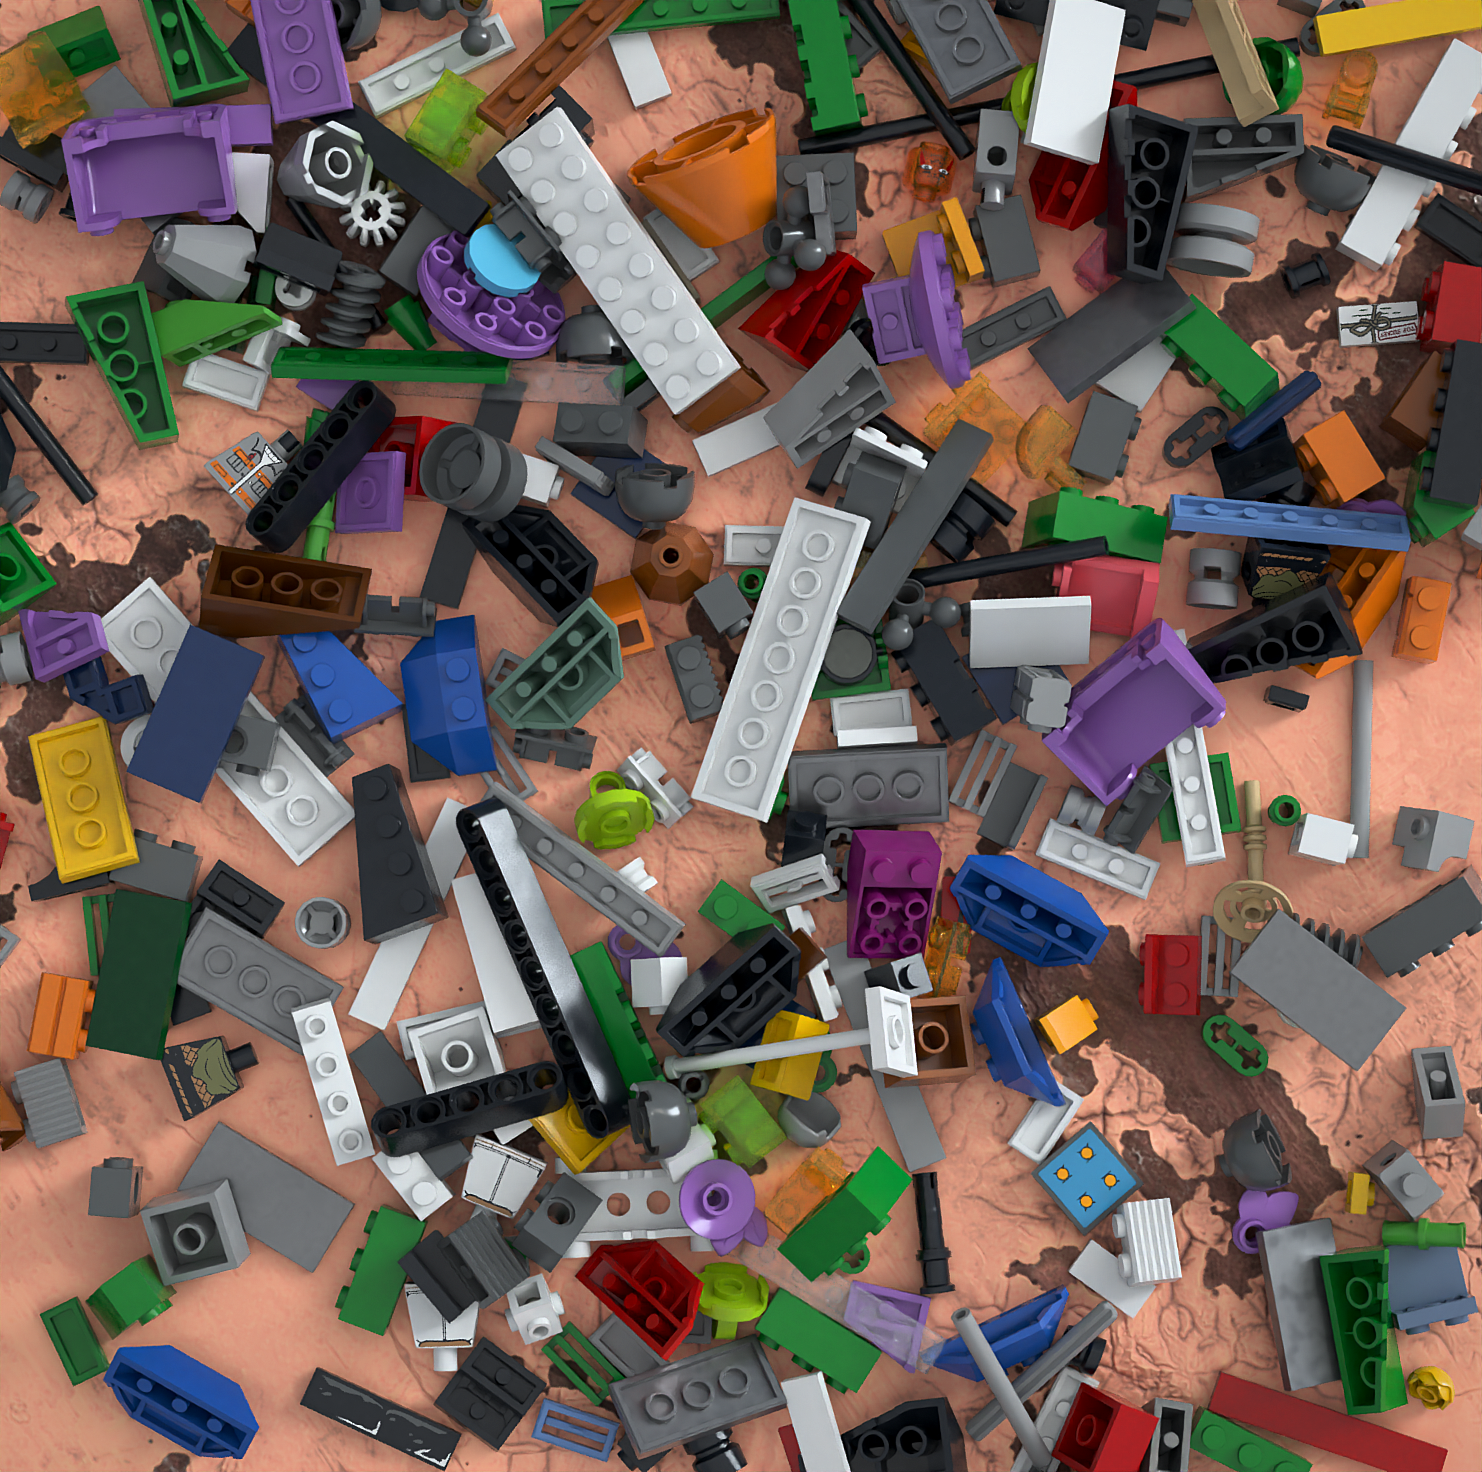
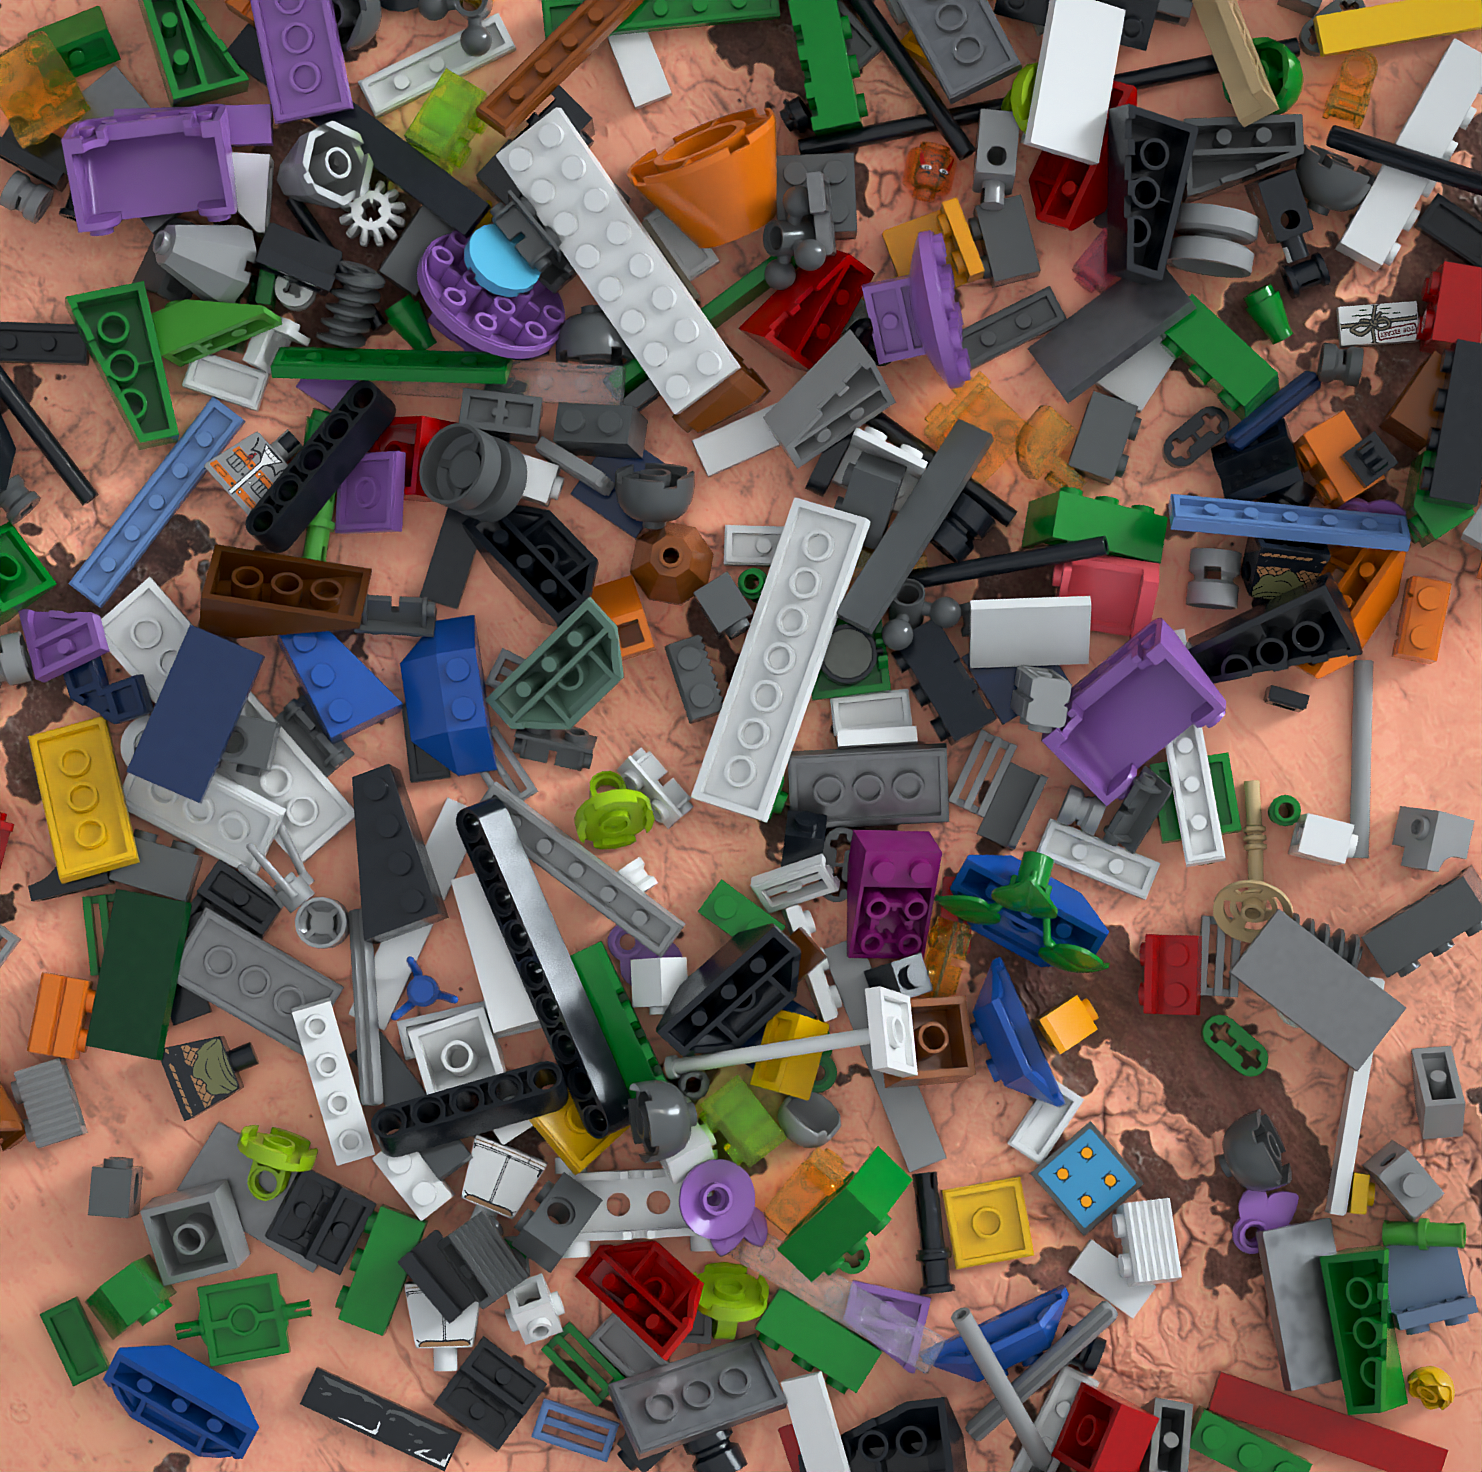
none -> medium blue tile [68,397,246,609]
none -> white tile [123,772,286,875]
none -> green plate [175,1272,312,1367]
none -> light grey plant [237,821,315,913]
none -> lime tile [237,1125,318,1201]
none -> black slope [265,1170,377,1275]
none -> light grey axle [348,908,383,1106]
none -> blue plant [391,956,458,1021]
none -> dark grey hinge [459,388,543,444]
none -> black plate [780,96,812,133]
none -> green plant [934,851,1110,973]
none -> yellow tile [941,1176,1035,1269]
none -> green cone [1243,283,1293,345]
none -> black torso [1244,169,1314,263]
none -> dark grey wheel [1317,343,1364,387]
none -> white tile [1325,977,1385,1216]
none -> black tile [1341,431,1398,489]

